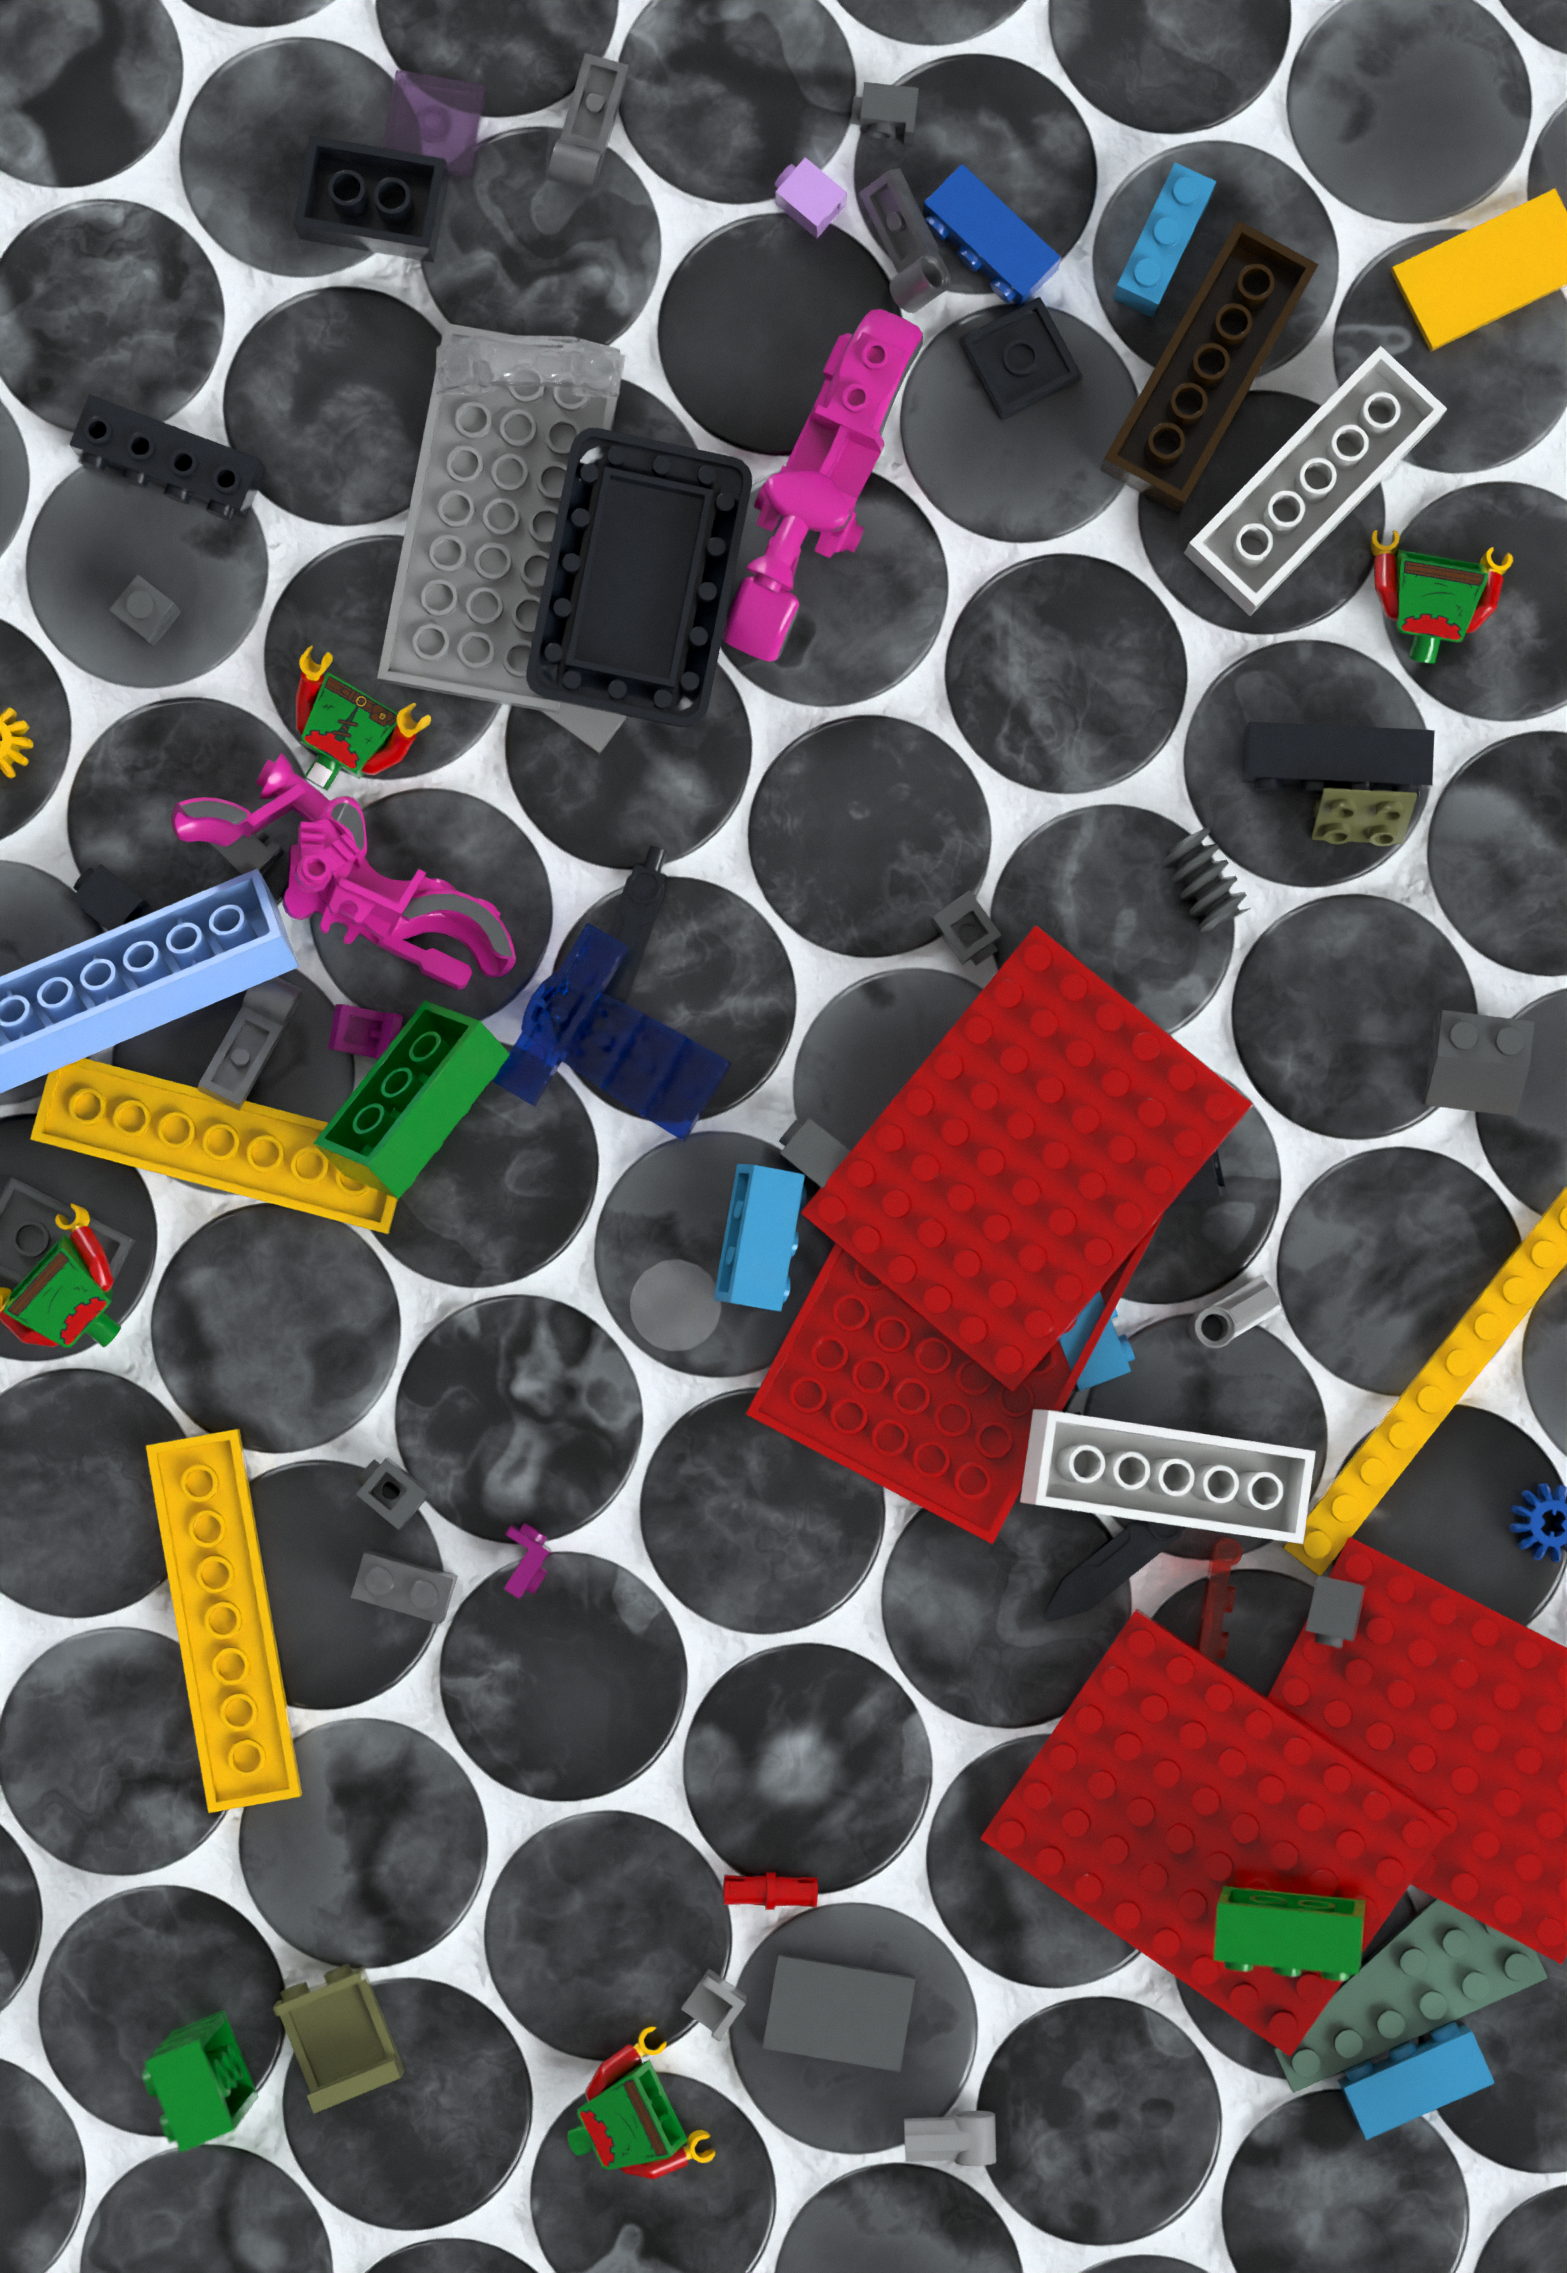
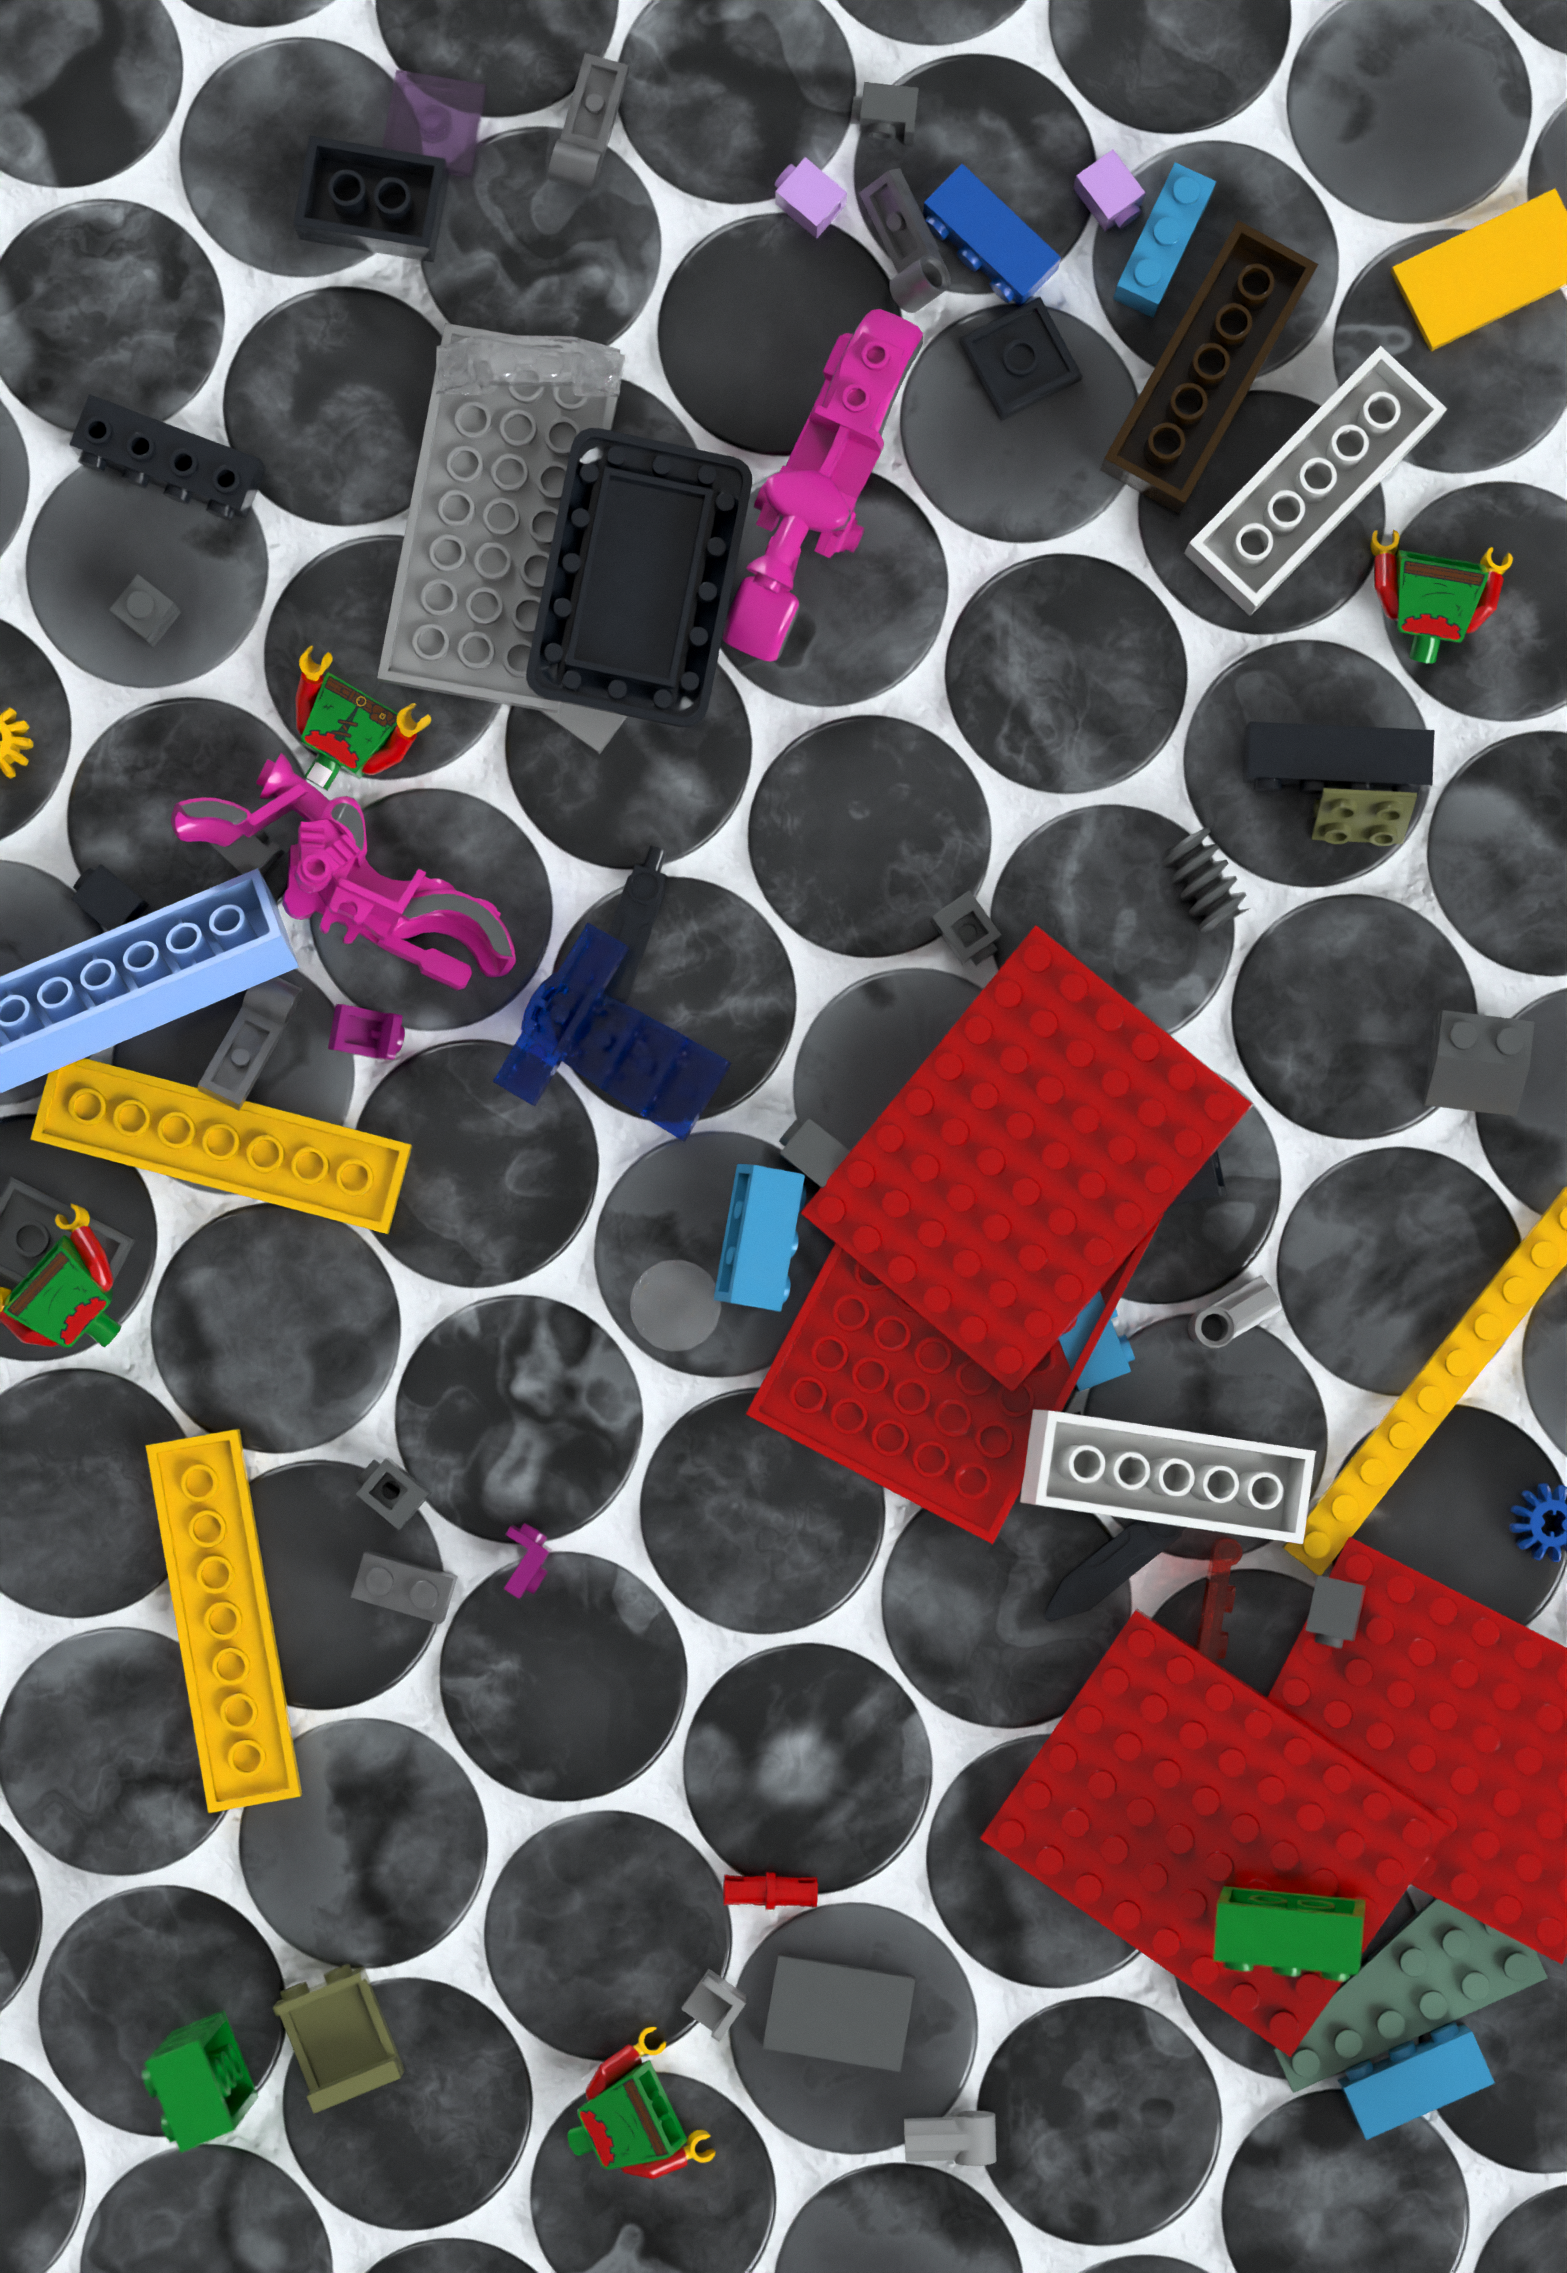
green brick [313,1000,510,1199] -> none
none -> lavender brick [1073,149,1145,231]

